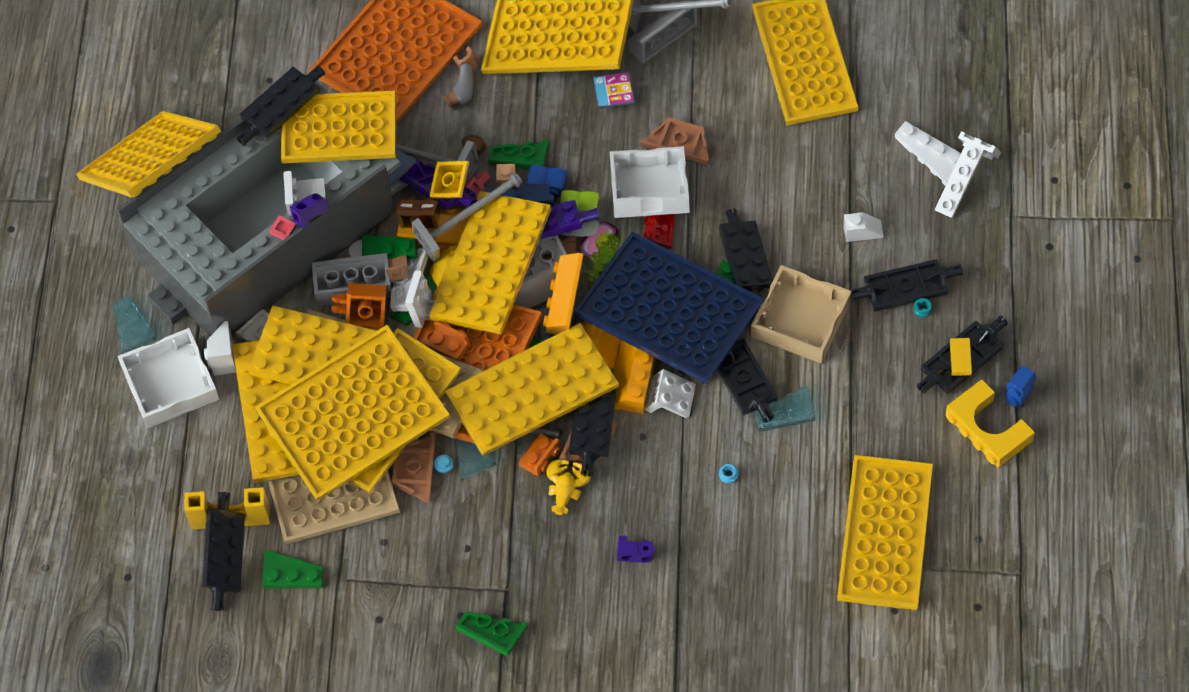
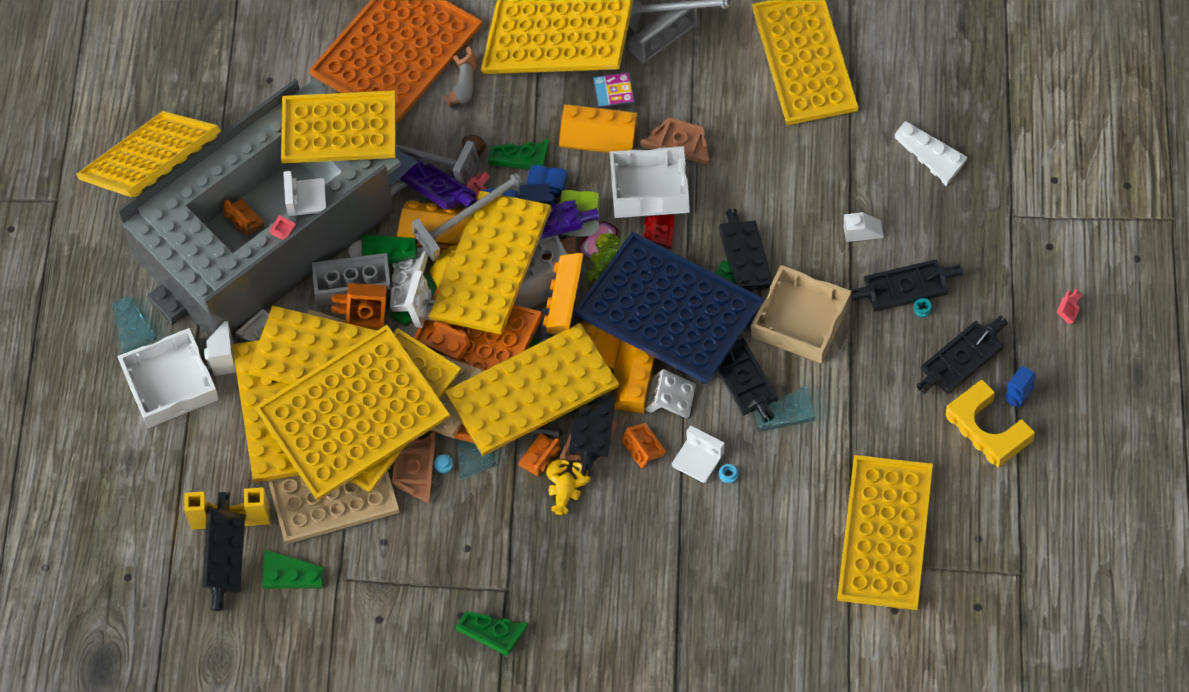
black plate [236,65,325,146] -> none
dark purple leg [290,193,329,229] -> none
medium nougat bracket [386,255,410,282] -> none
reddish brown slope [396,198,440,229] -> none
yellow slope [429,161,469,198] -> none
light nougat brick [496,164,516,191] -> none
dark purple leg [617,536,654,563] -> none
white bracket [935,131,1001,218] -> none
yellow tile [950,338,972,376] -> none
none -> orange bracket [223,199,264,236]
none -> light orange slope [559,104,638,153]
none -> orange bracket [621,423,666,468]
none -> white bracket [672,425,725,483]
none -> coral plate [1057,289,1081,324]

